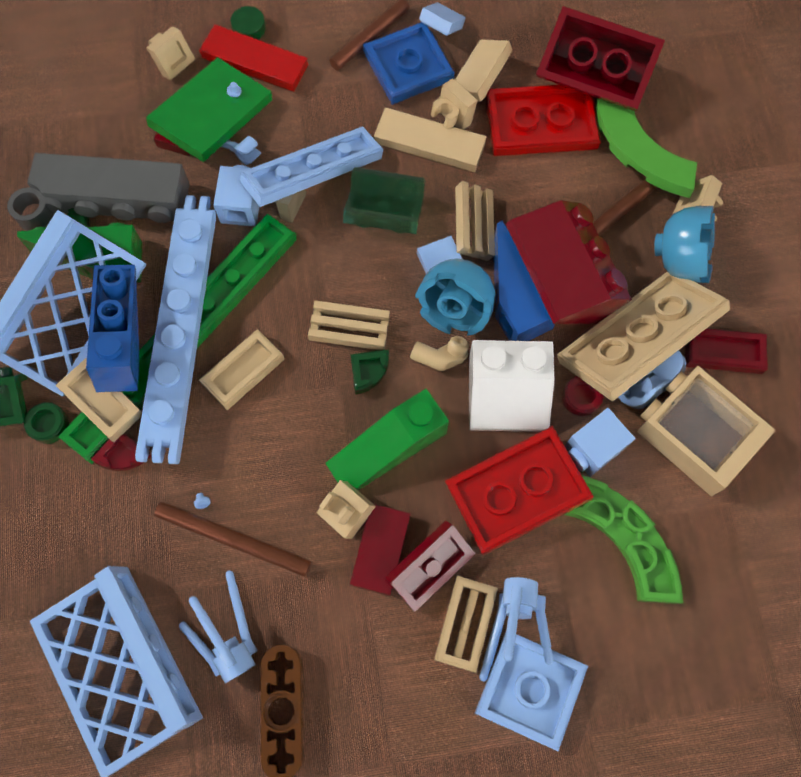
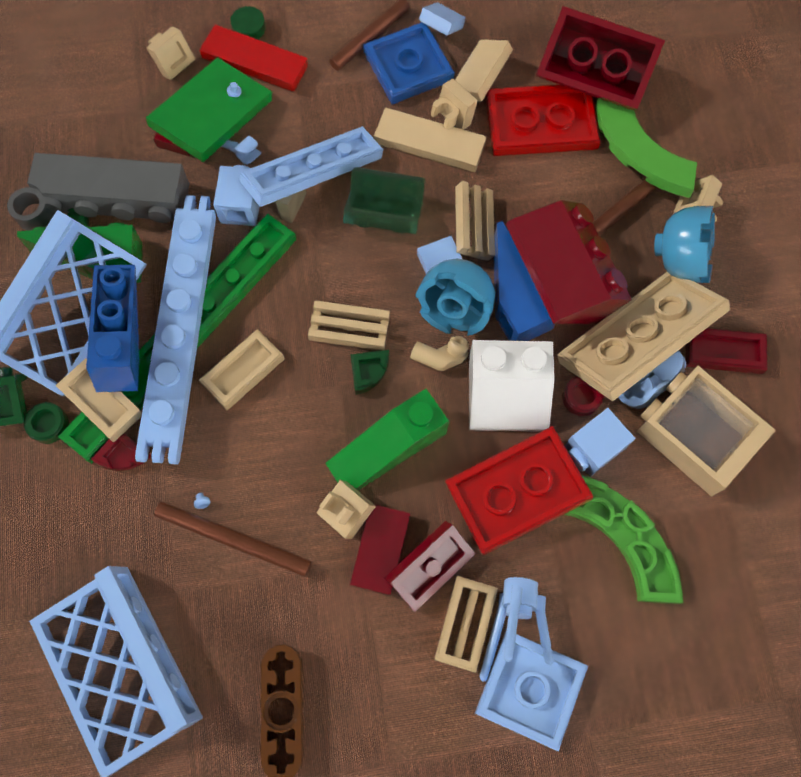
light blue plant [179,570,258,684] -> none

